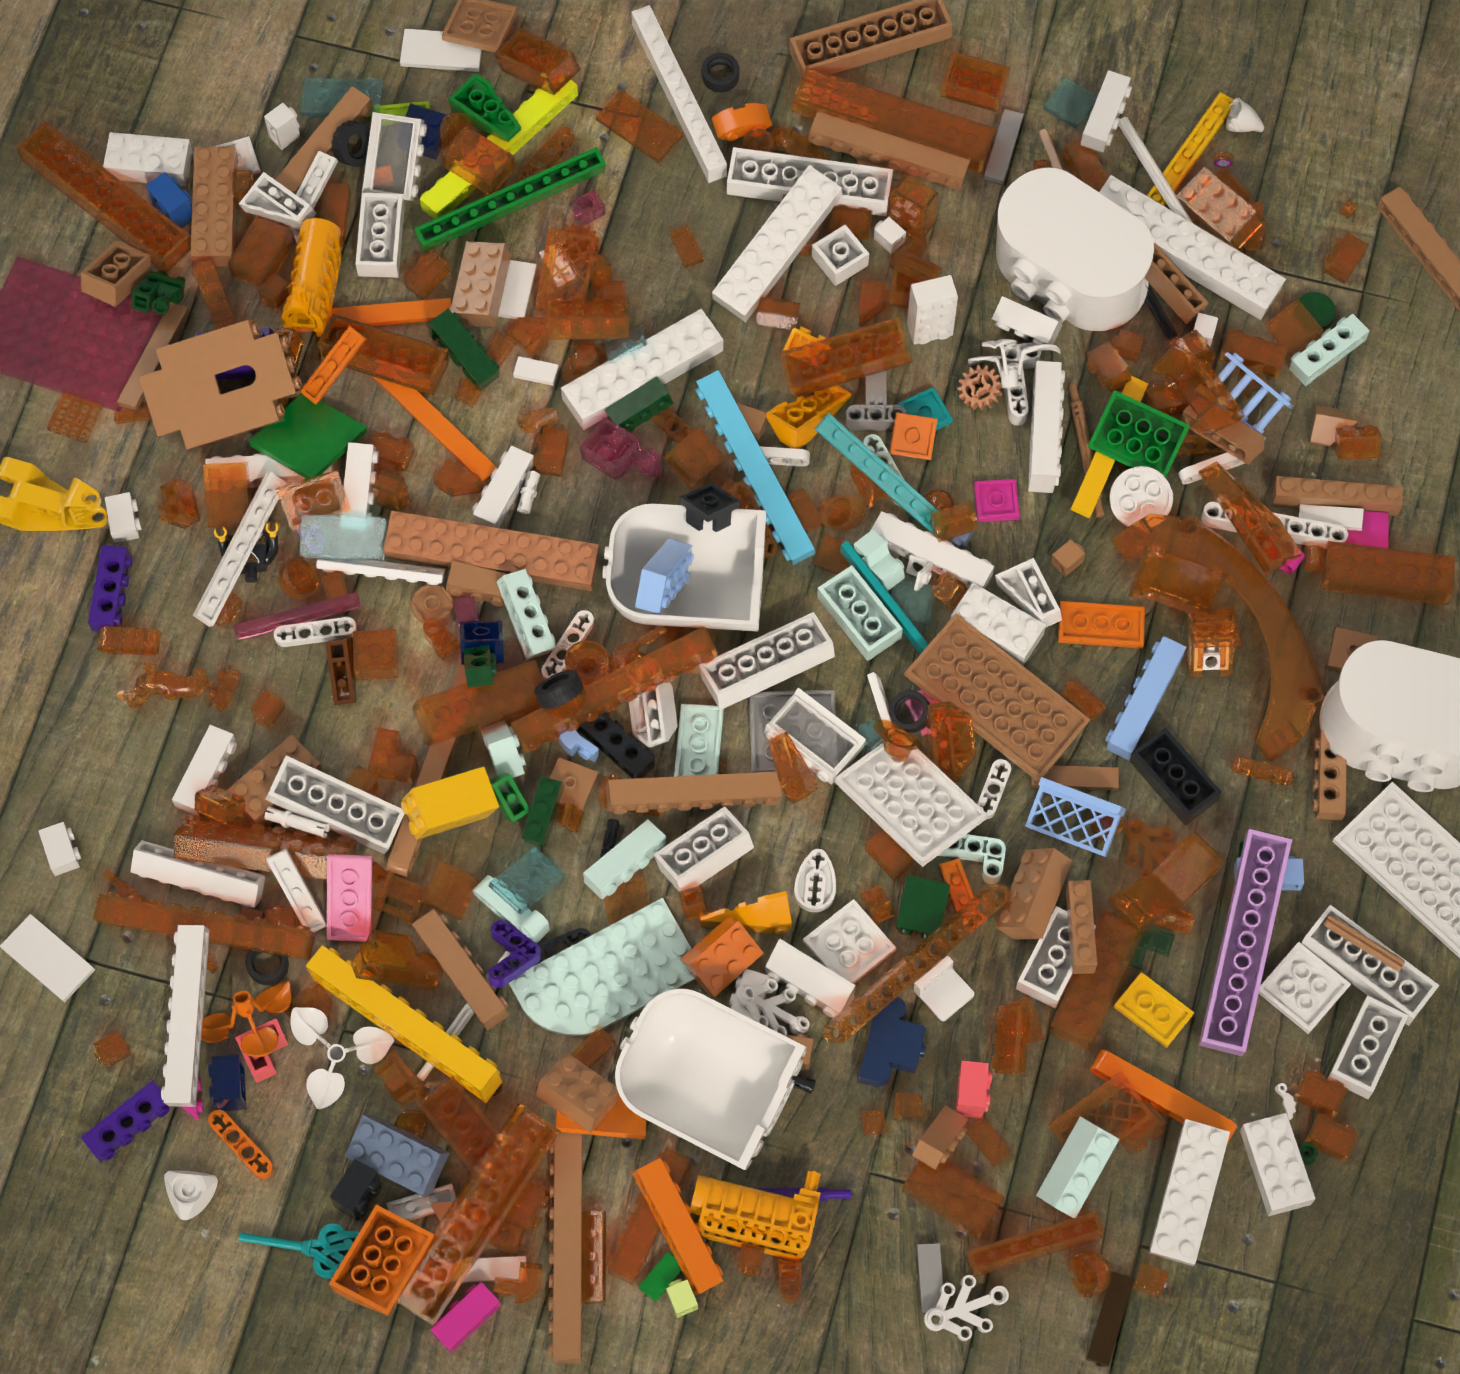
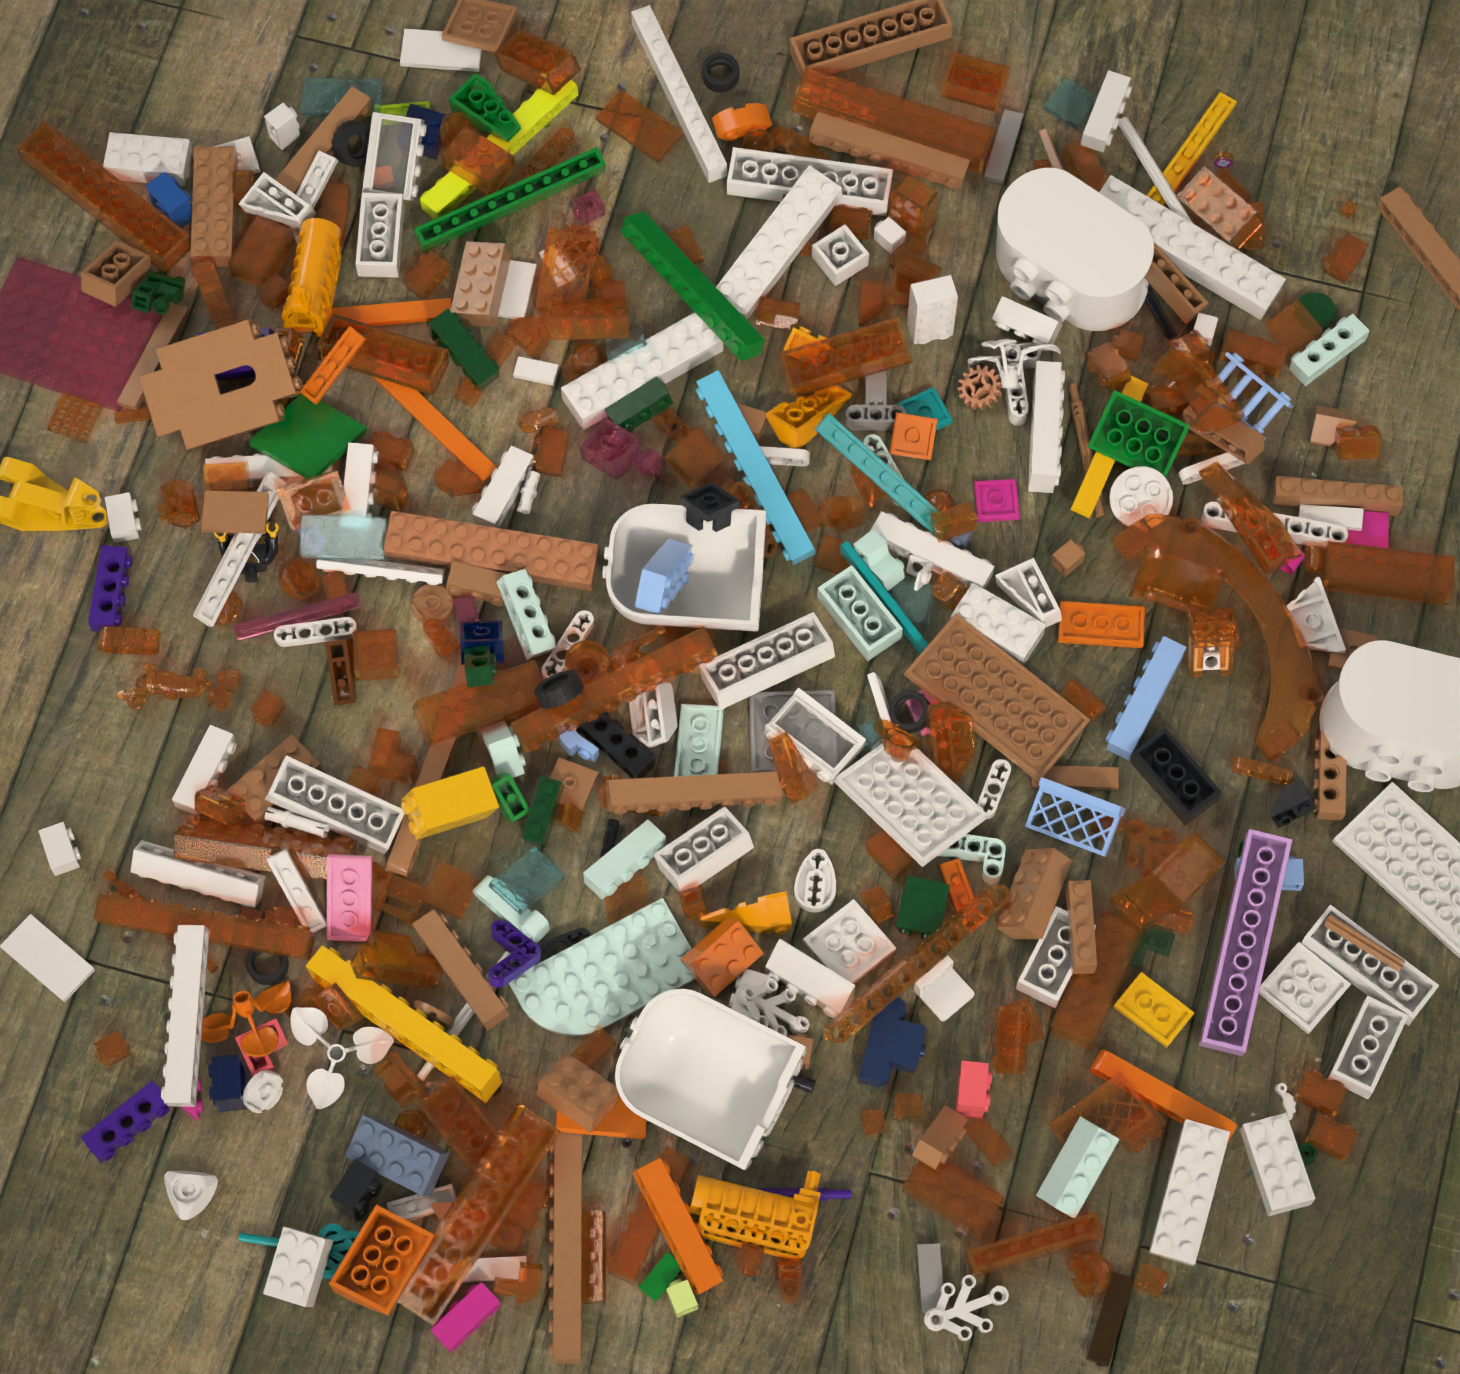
orange beam [208,1110,274,1180] -> none
white hat [1226,98,1264,132] -> none
none -> medium nougat tile [201,491,269,534]
none -> white tile [243,1070,283,1113]
none -> white brick [263,1227,333,1307]
none -> clear orange tile [312,982,364,1031]
none -> medium nougat tile [412,1000,454,1027]
none -> green brick [621,211,765,361]
none -> black slope [1270,779,1317,828]
none -> white wing [1285,577,1346,653]

